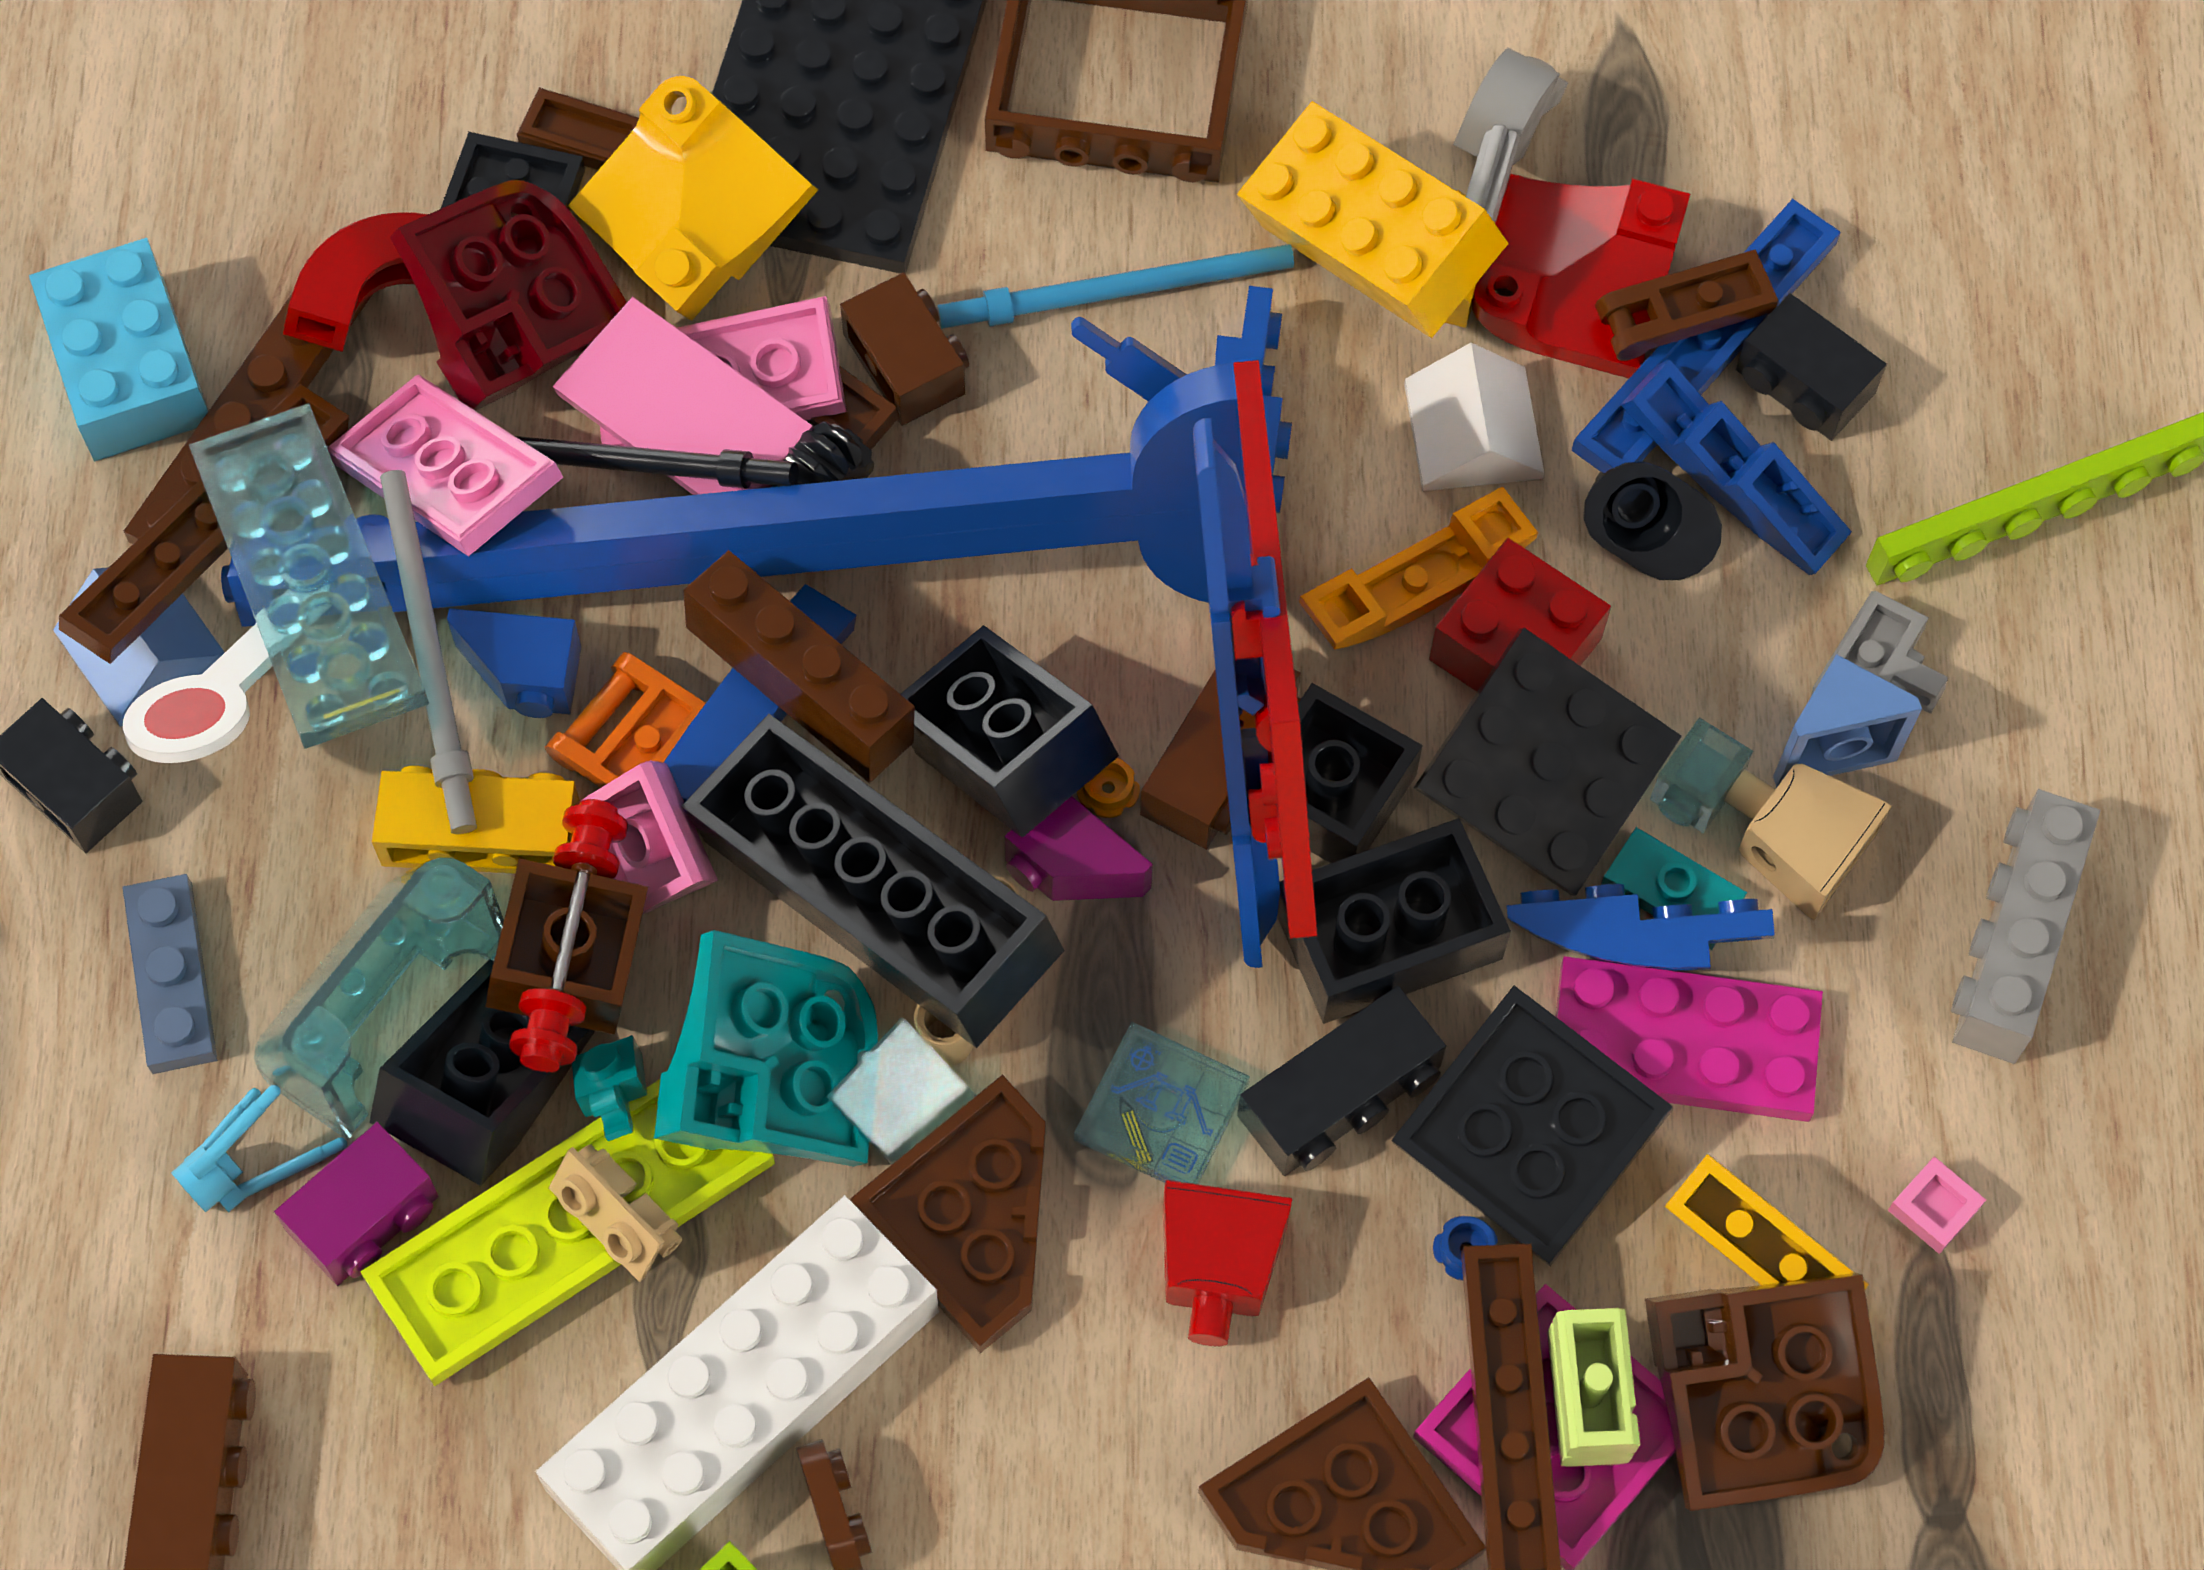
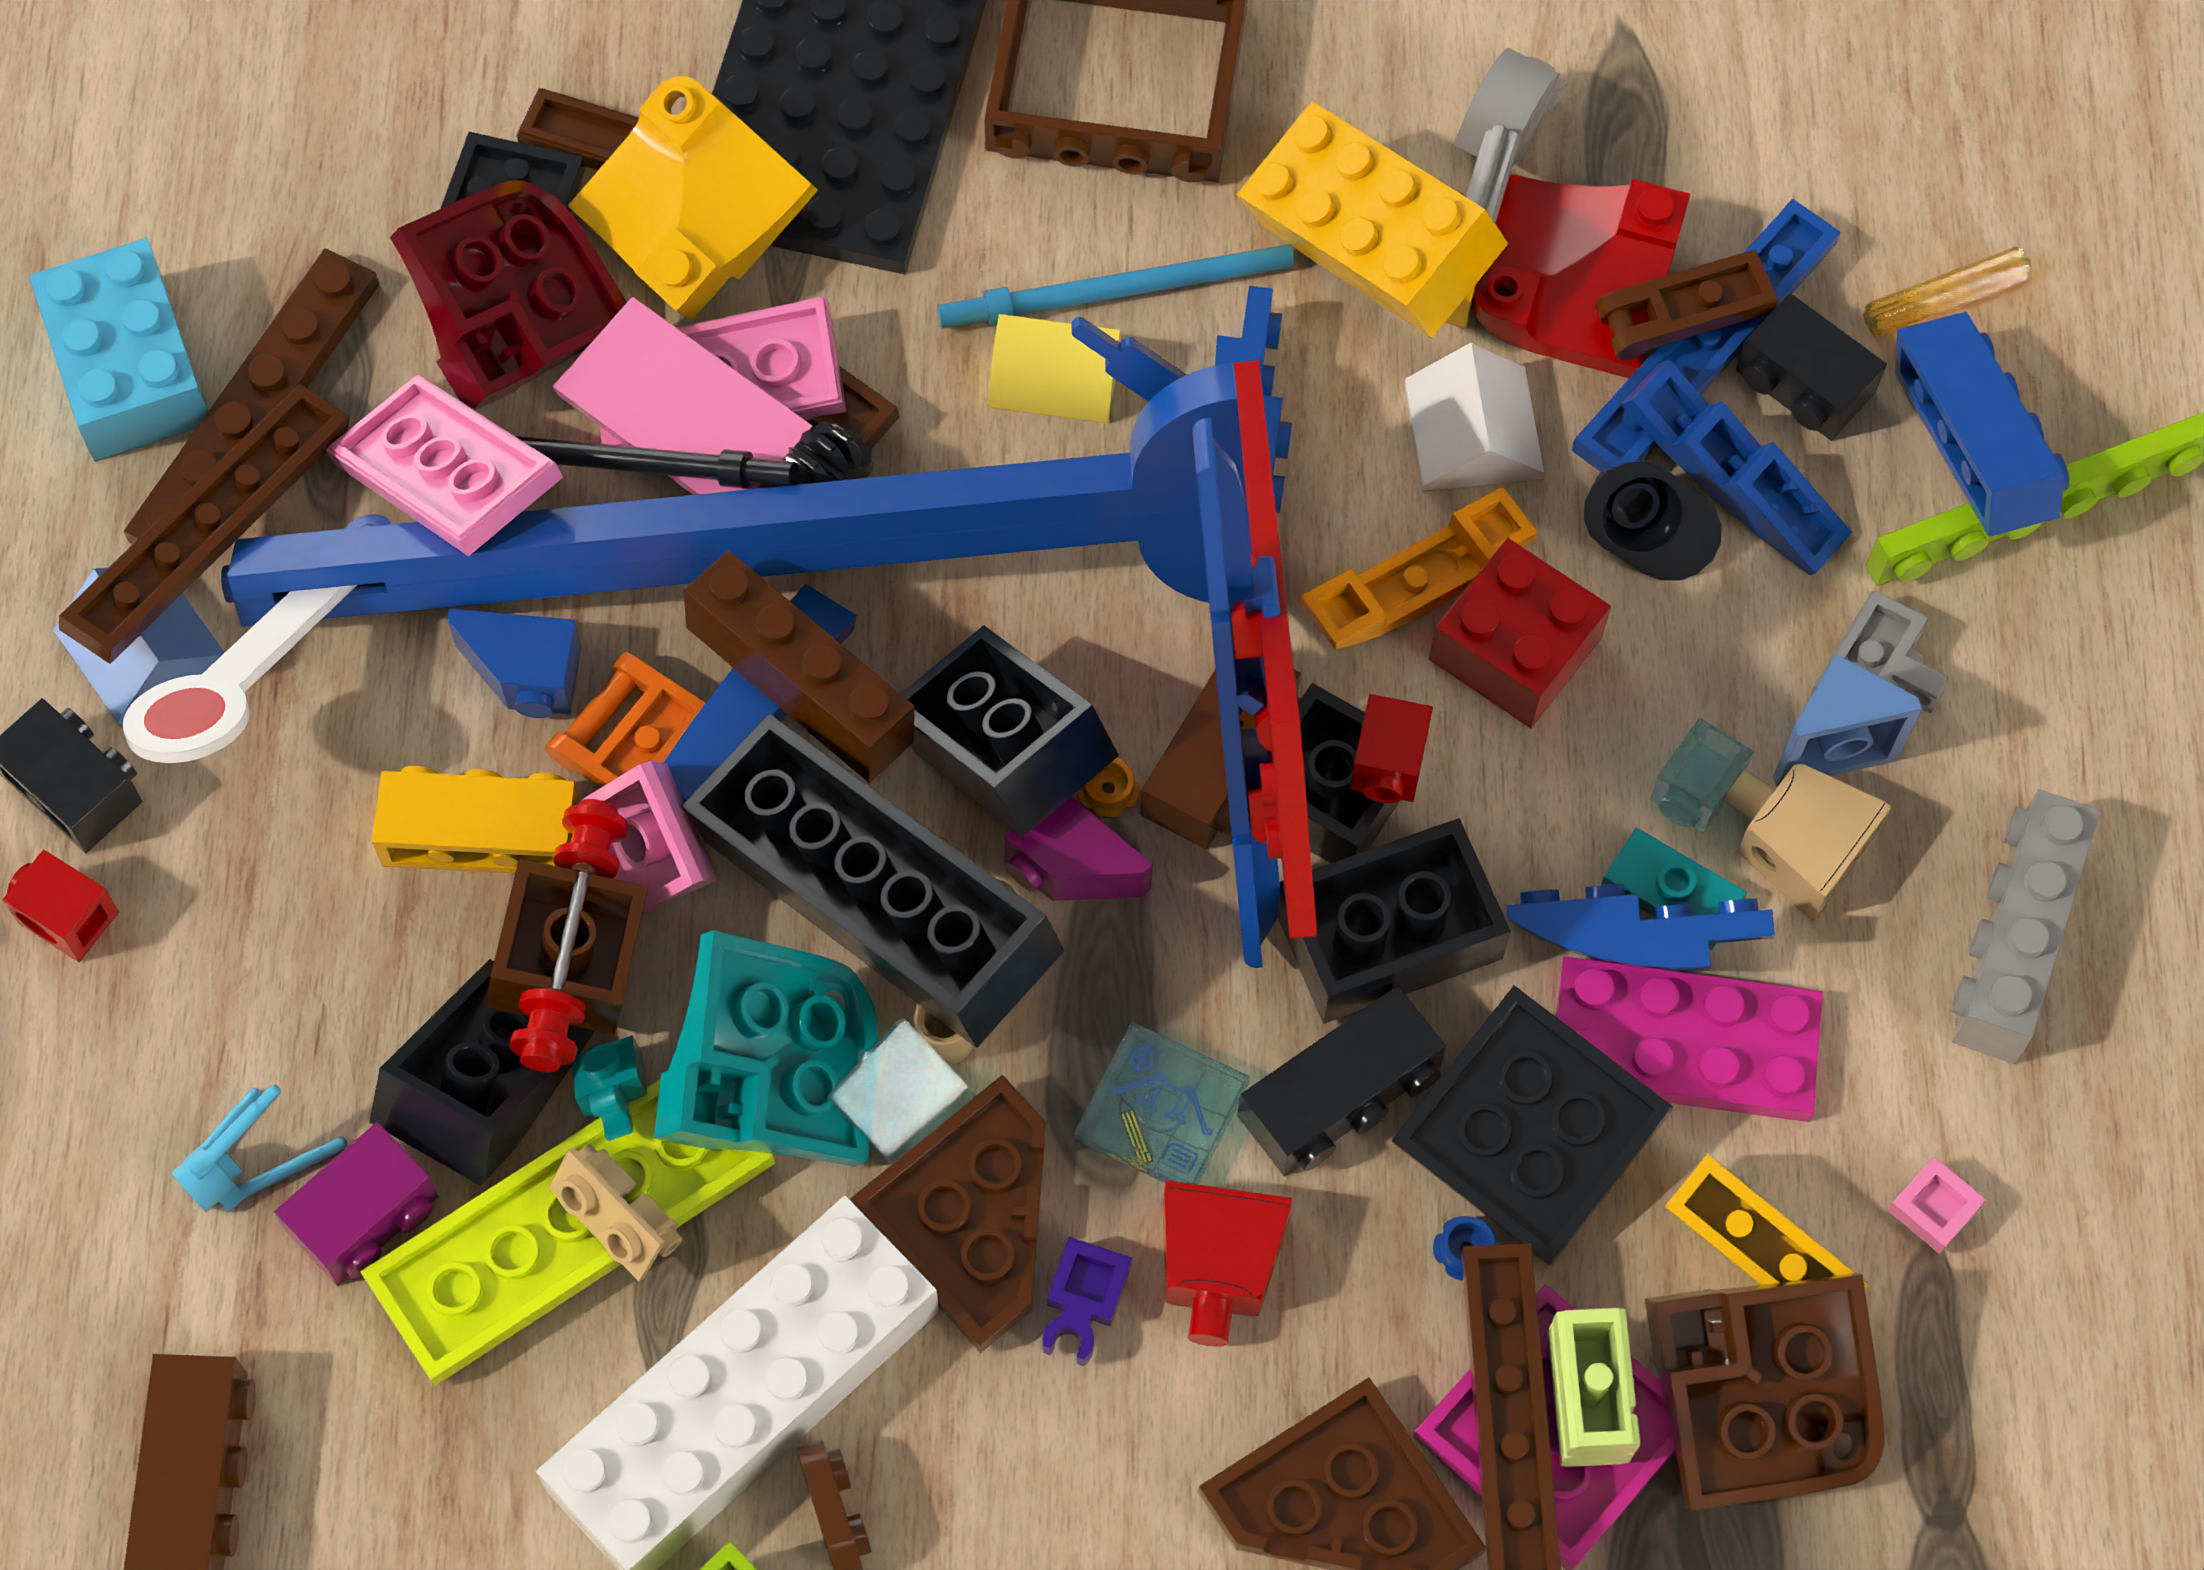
sand blue plate [122,874,218,1074] -> none
clear light blue plate [189,403,429,749] -> none
clear light blue windscreen [254,858,504,1140] -> none
red arch [283,212,428,352] -> none
light grey bar [380,470,477,834] -> none
reddish brown brick [840,272,969,426] -> none
black plate [1413,628,1682,896] -> none
none -> red brick [2,849,119,962]
none -> light yellow brick [989,314,1120,424]
none -> dark purple plate [1043,1237,1132,1366]
none -> red brick [1350,693,1433,803]
none -> clear yellow axle [1863,247,2032,336]
none -> blue brick [1895,311,2069,537]

